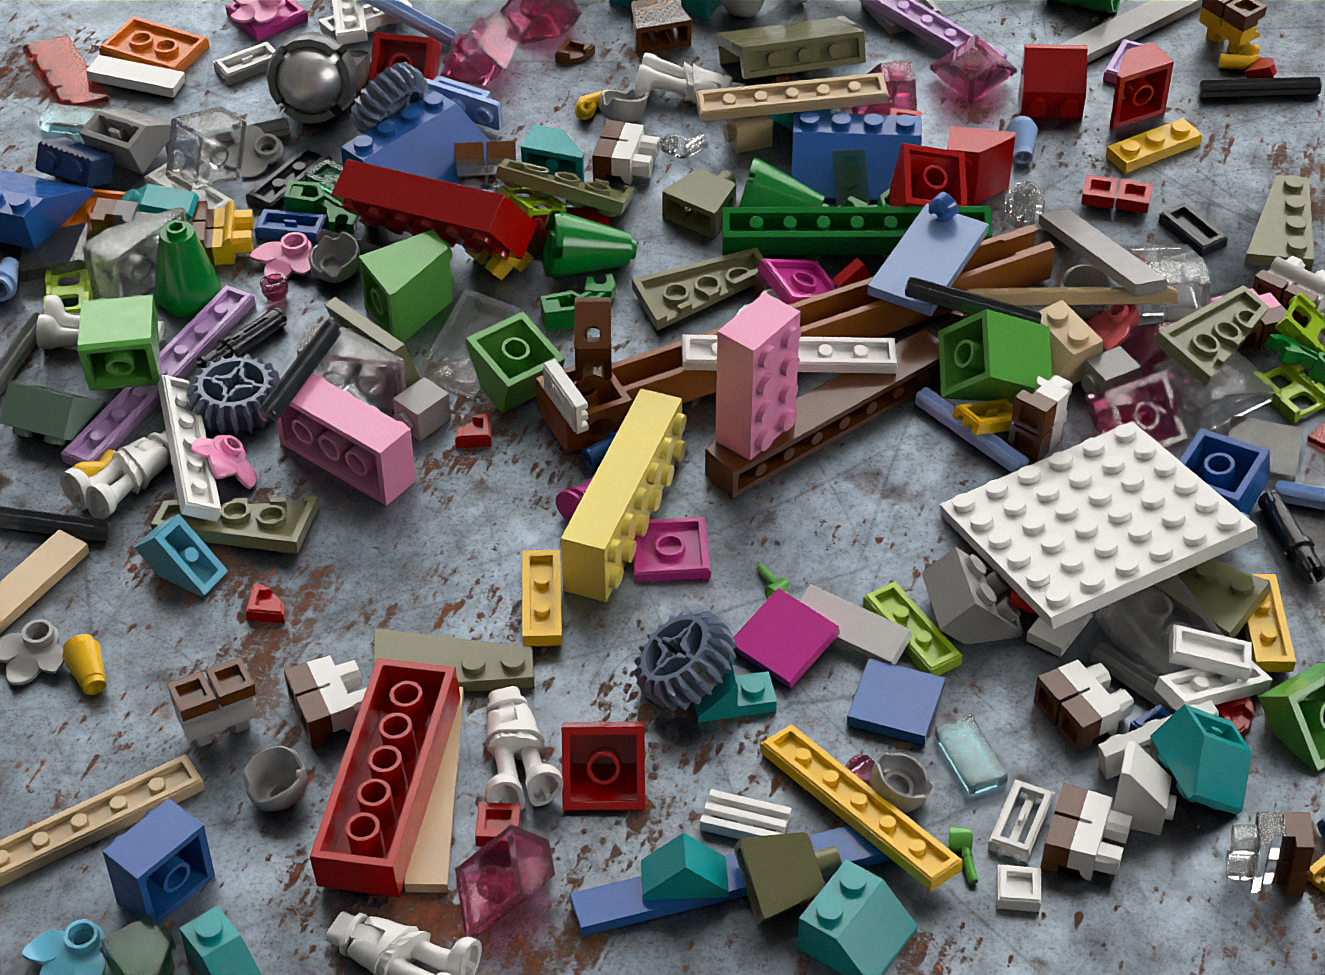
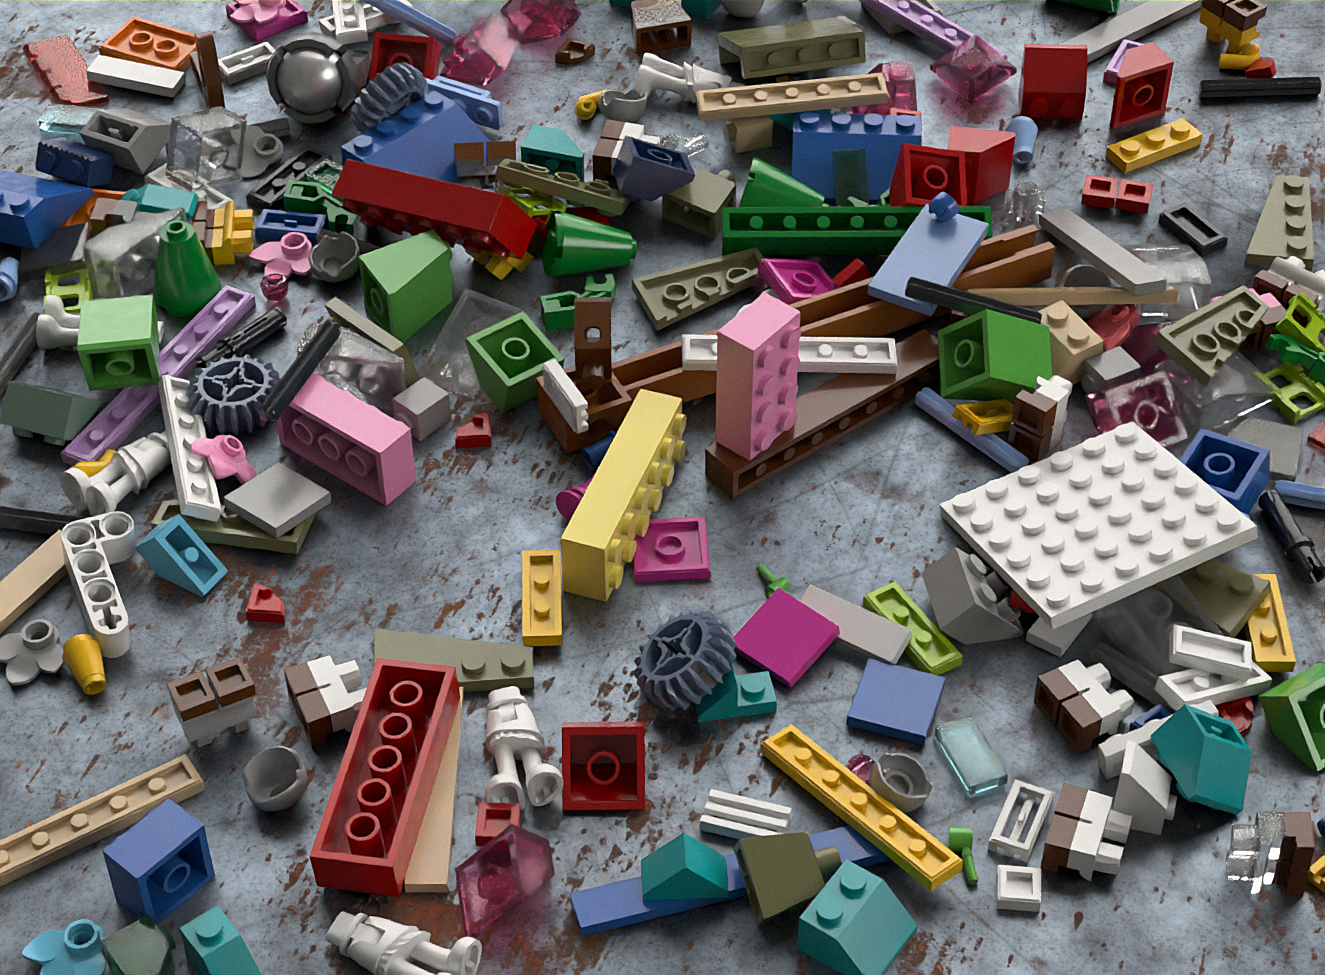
none -> white beam [61,511,136,658]
none -> reddish brown beam [189,31,225,113]
none -> light grey tile [224,462,331,538]
none -> dark blue slope [613,135,695,202]

